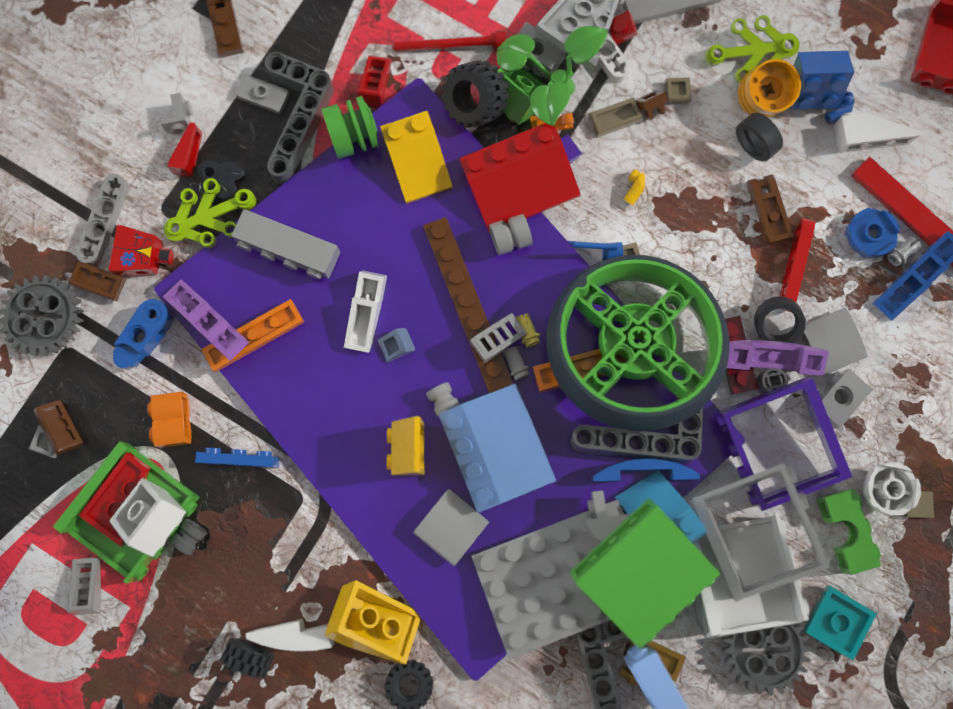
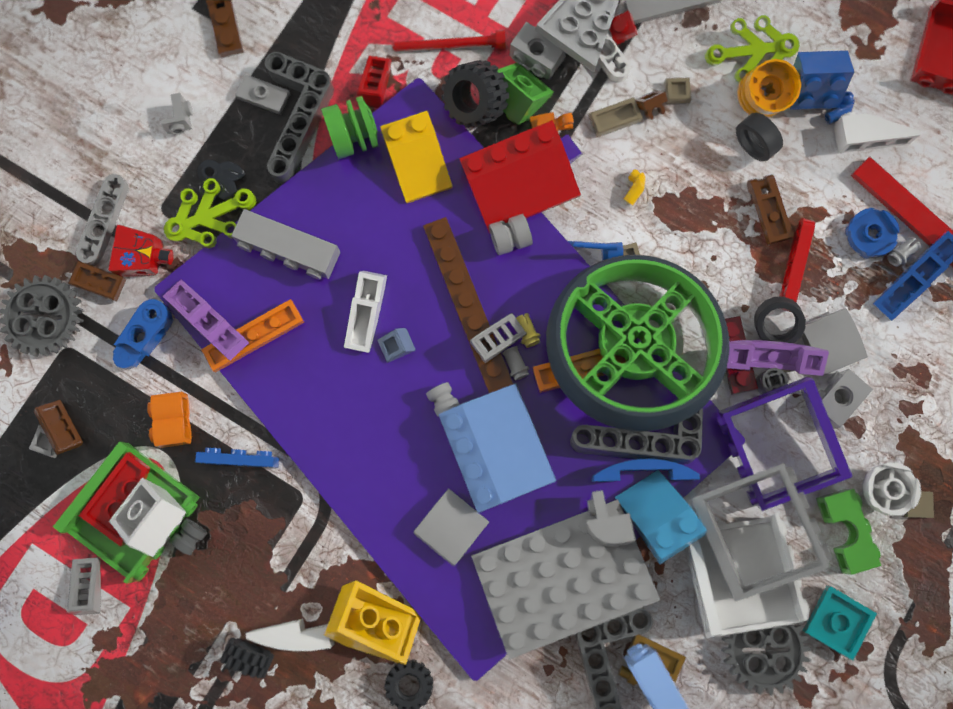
red slope [167,122,203,178] -> none
yellow slope [387,417,425,475] -> none
bright green plant [496,26,608,126] -> none
bright green panel [569,498,721,649] -> none

